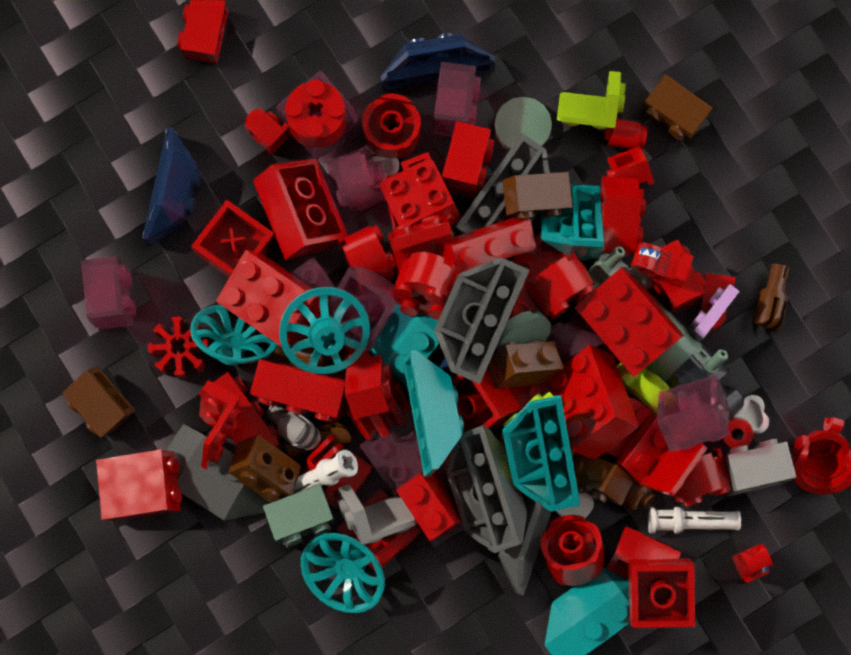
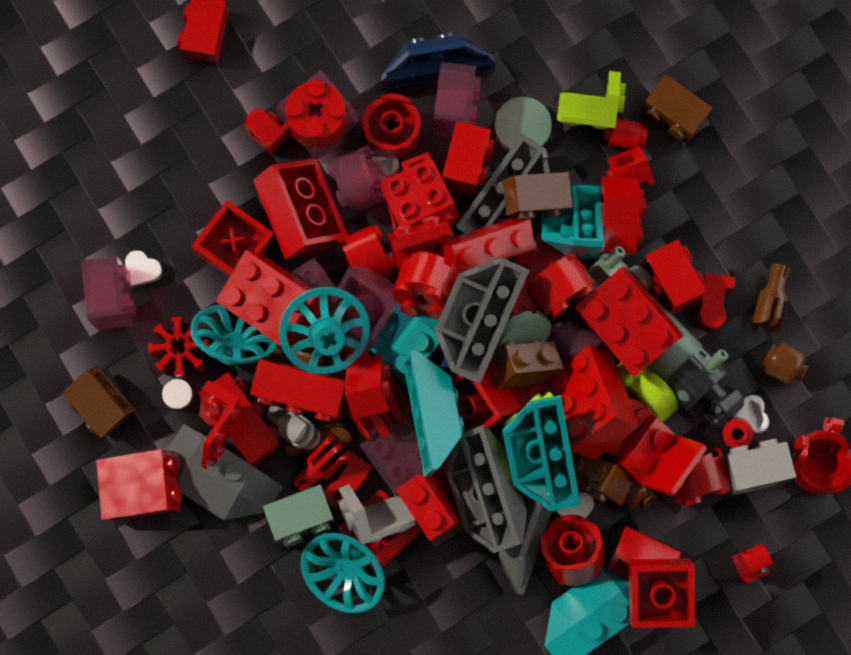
dark blue wedge [142,127,201,246] -> none
reddish brown brick [228,435,301,502] -> none
white pin [293,450,358,495] -> none
red leg [631,243,694,288] -> none
white pin [648,507,741,534] -> none
clear pink brick [657,375,729,452] -> none
lavender plate [691,284,740,342] -> none
none -> white tile [125,251,162,287]
none -> white tile [162,379,193,410]
none -> reddish brown head [763,342,809,386]

